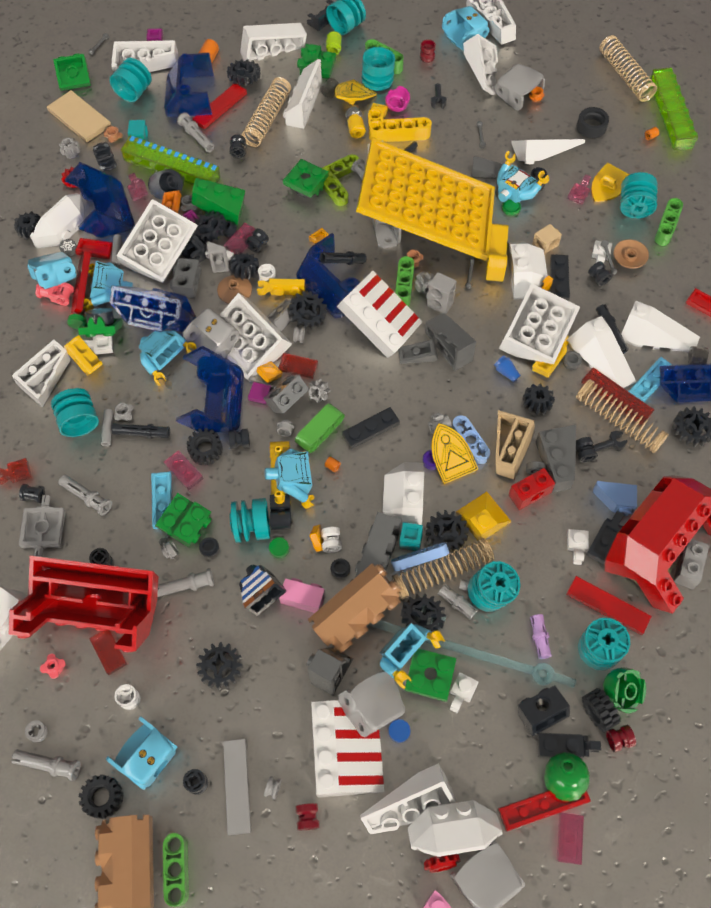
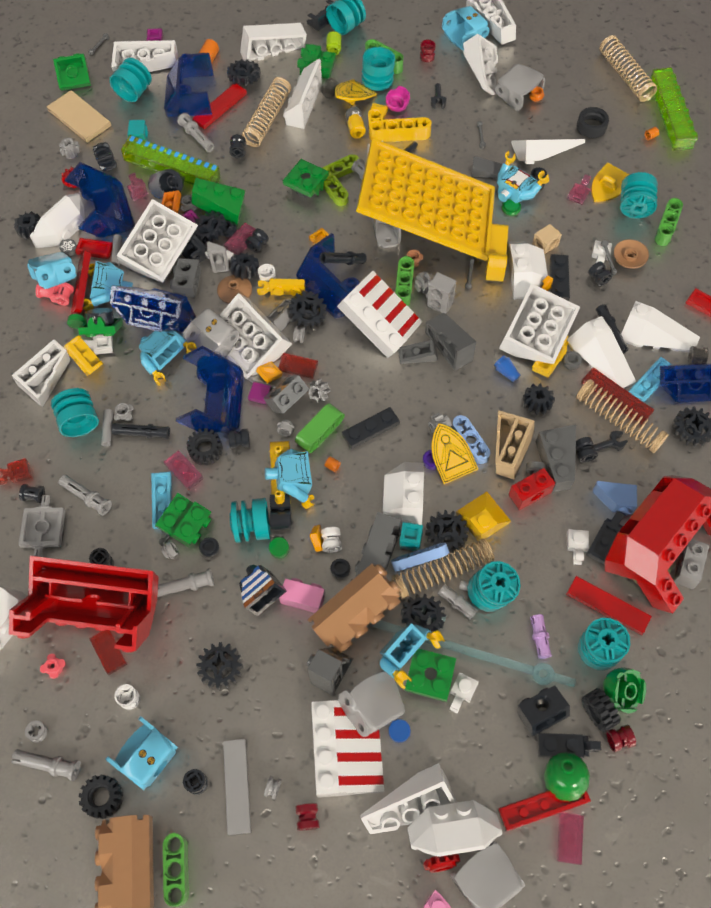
nougat plate [104,126,123,143] -> none

